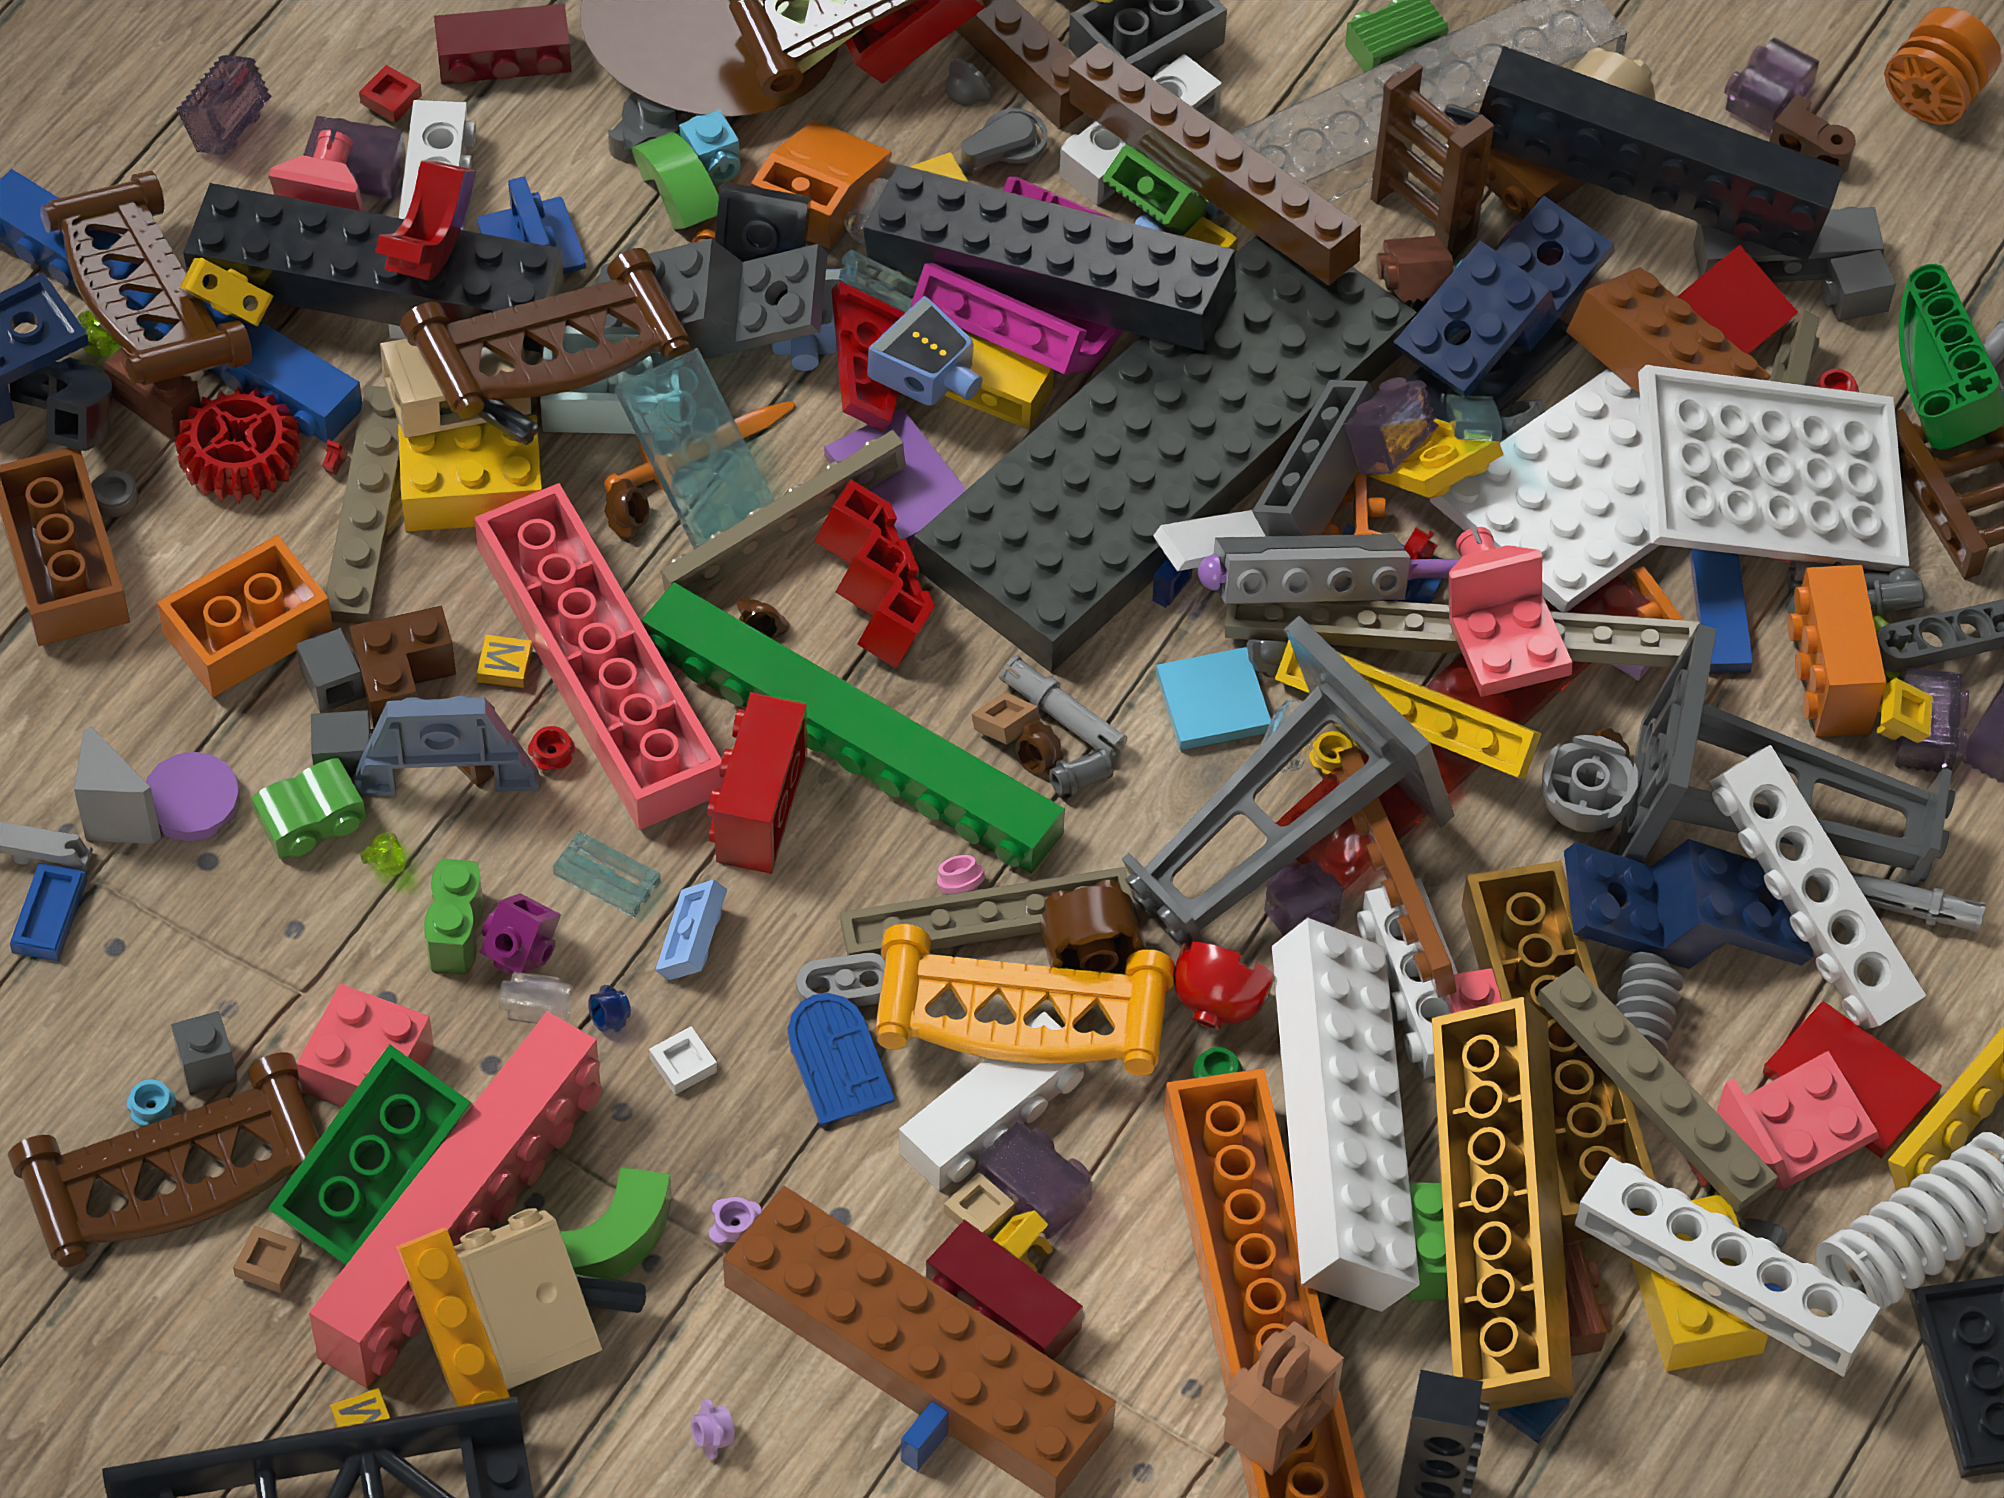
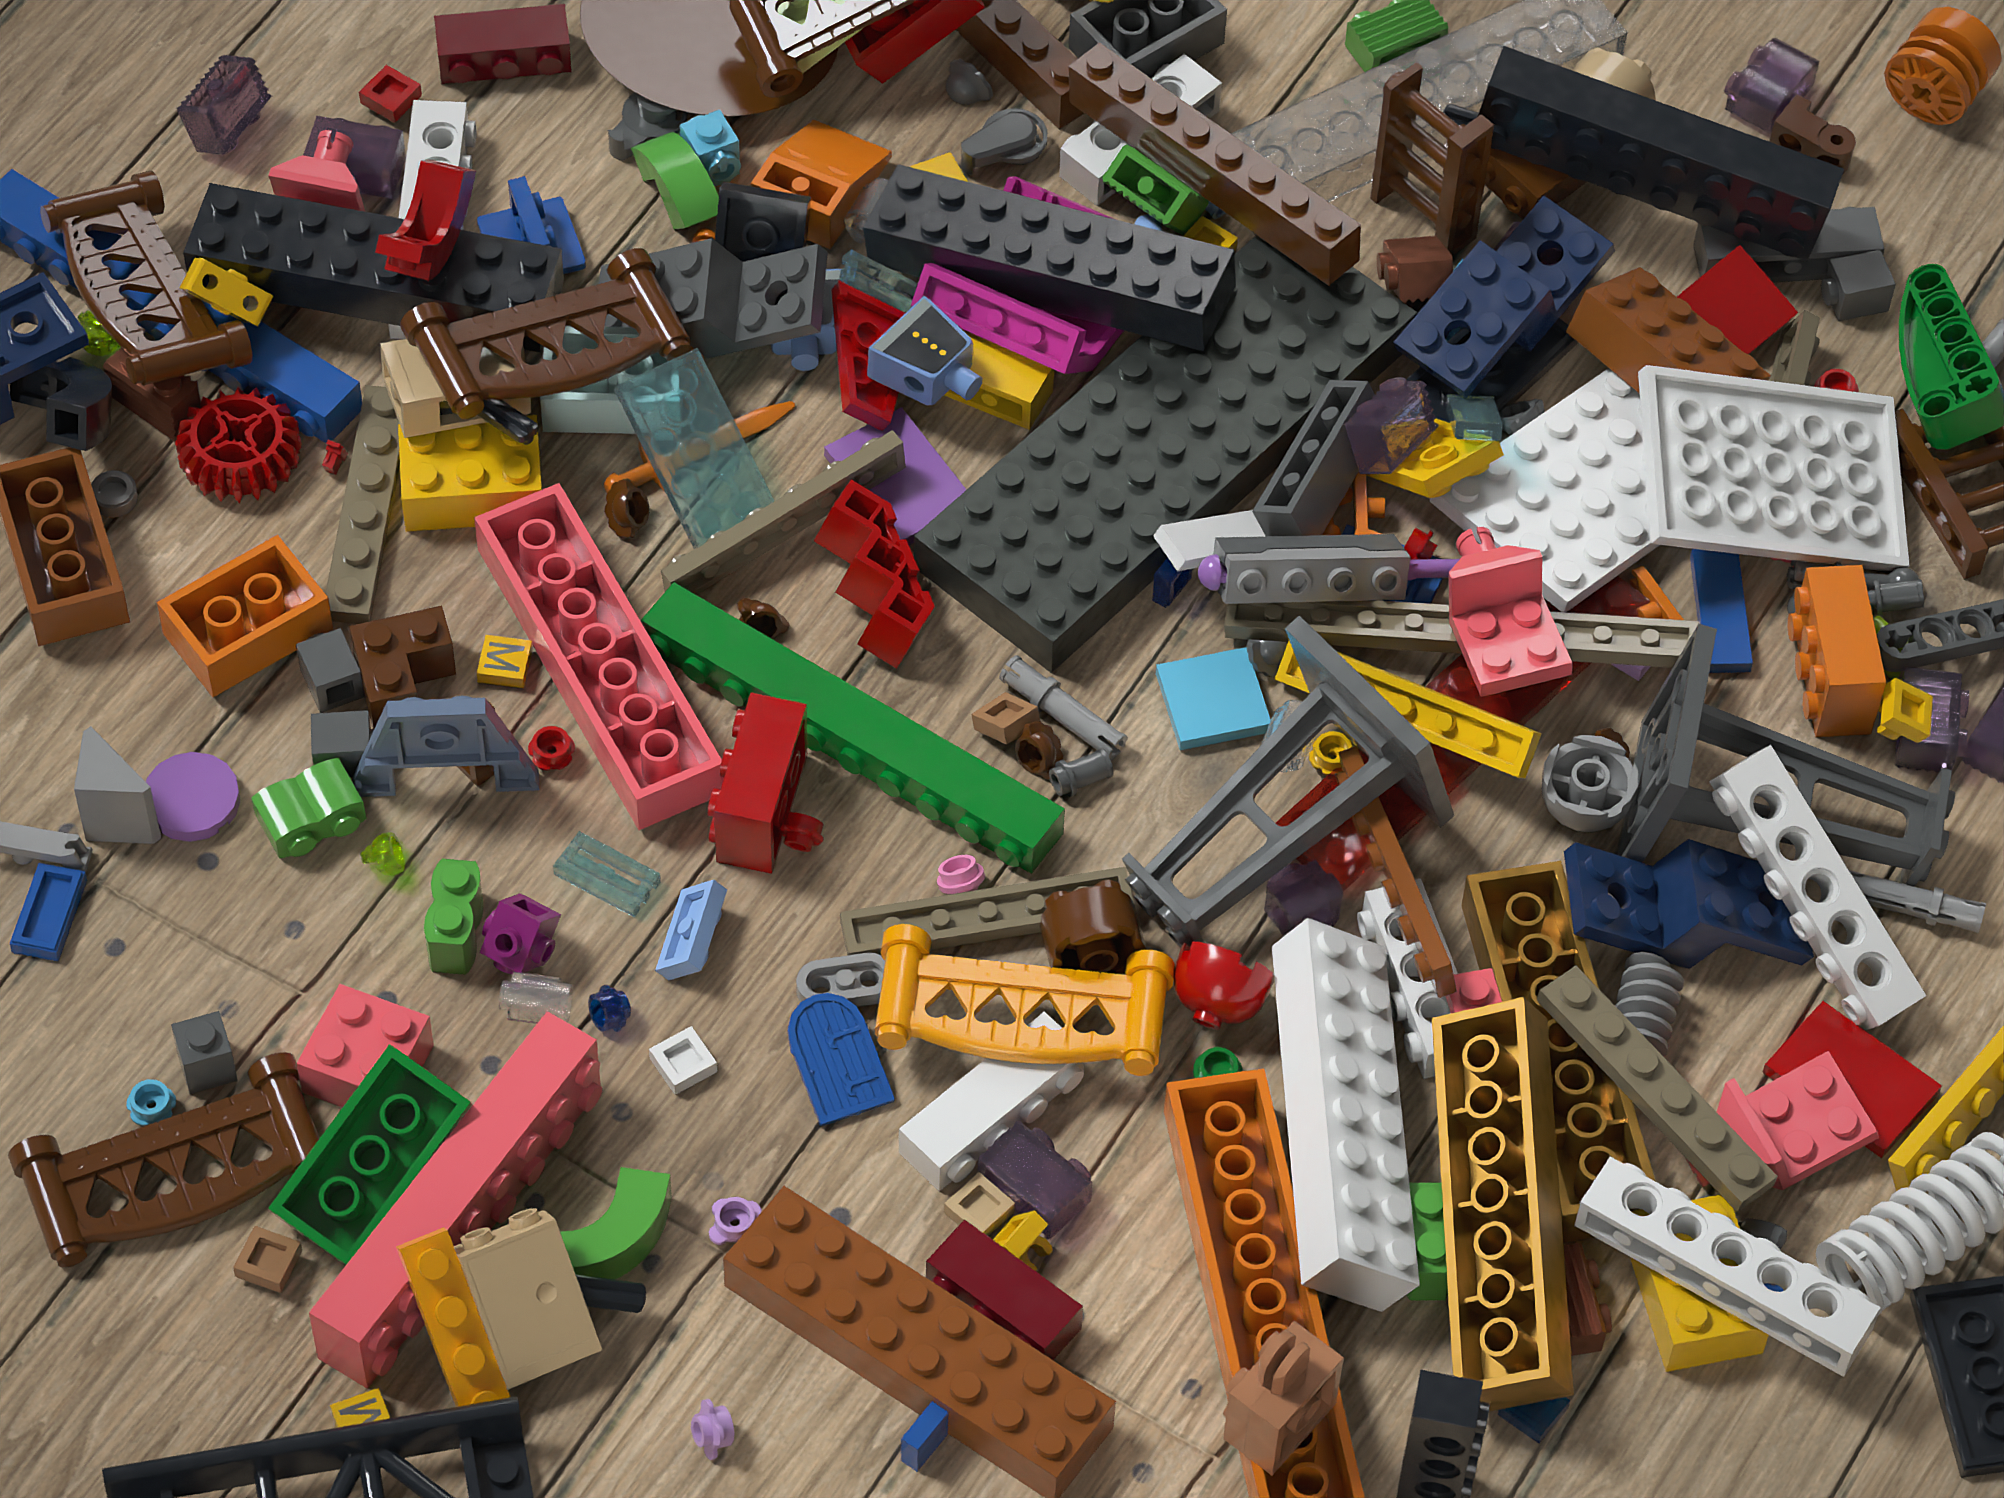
none -> red plate [778,812,824,852]

